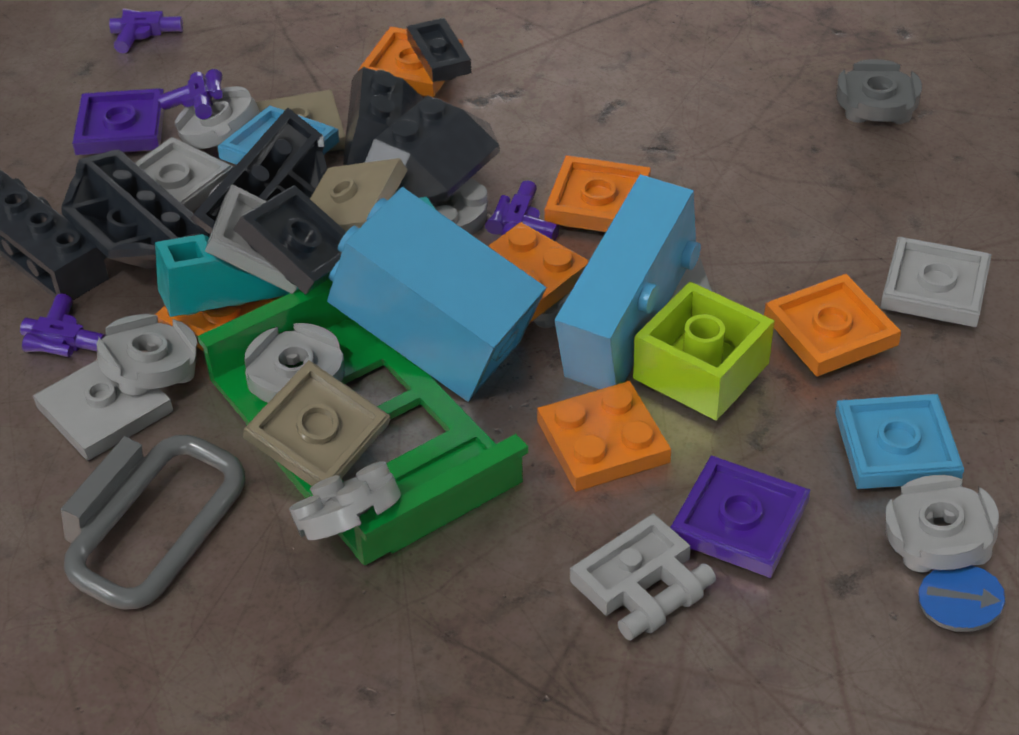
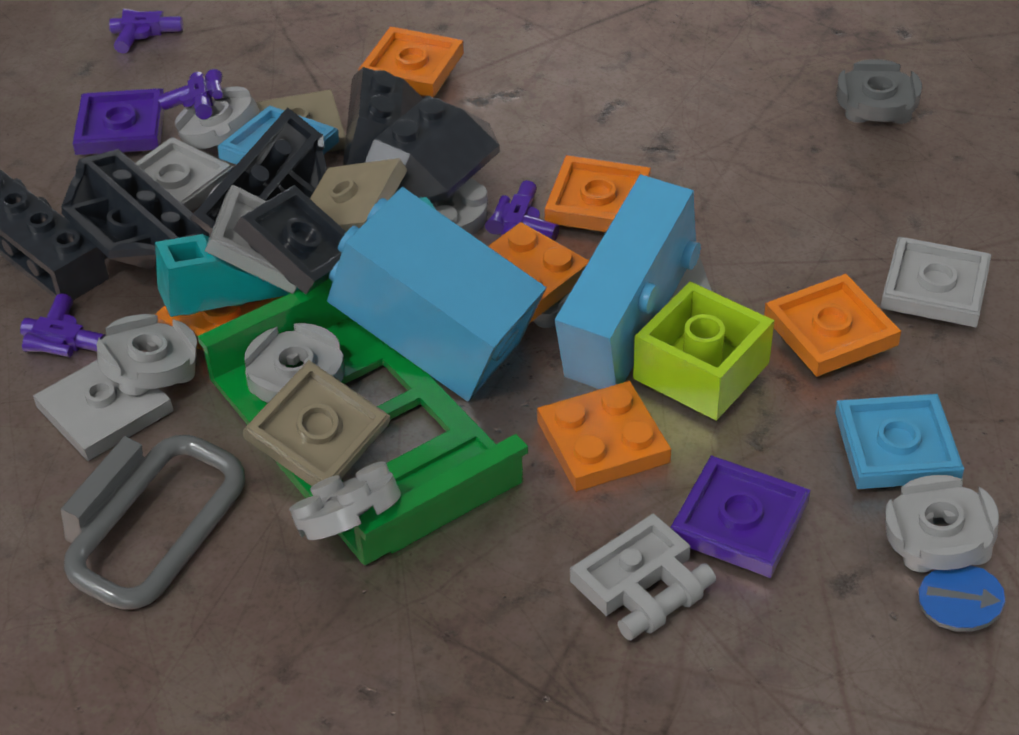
black plate [406,18,472,83] -> none

